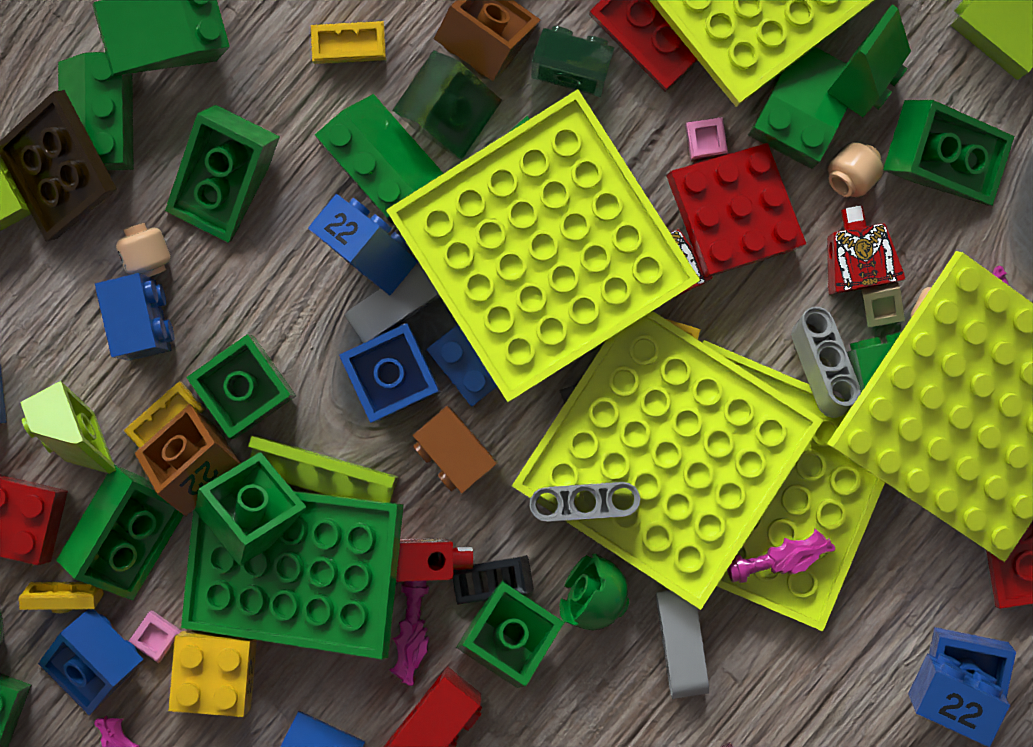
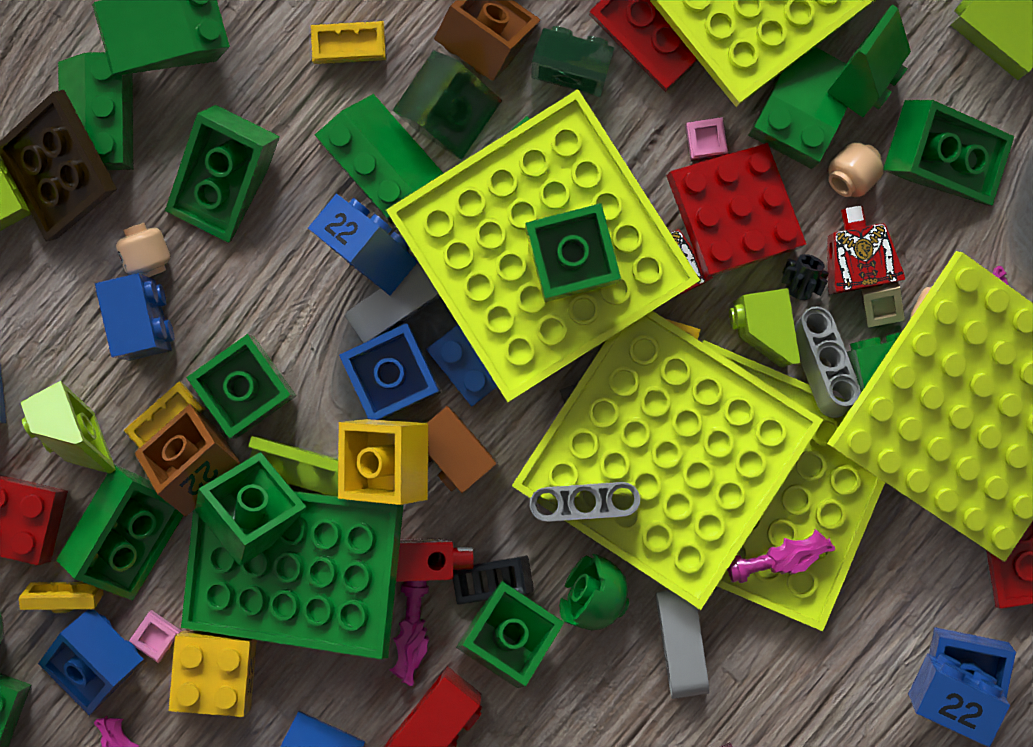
none -> yellow brick [338,419,428,505]
none -> green brick [525,203,621,302]
none -> lime slope [729,288,800,367]
none -> black gear [781,254,829,300]

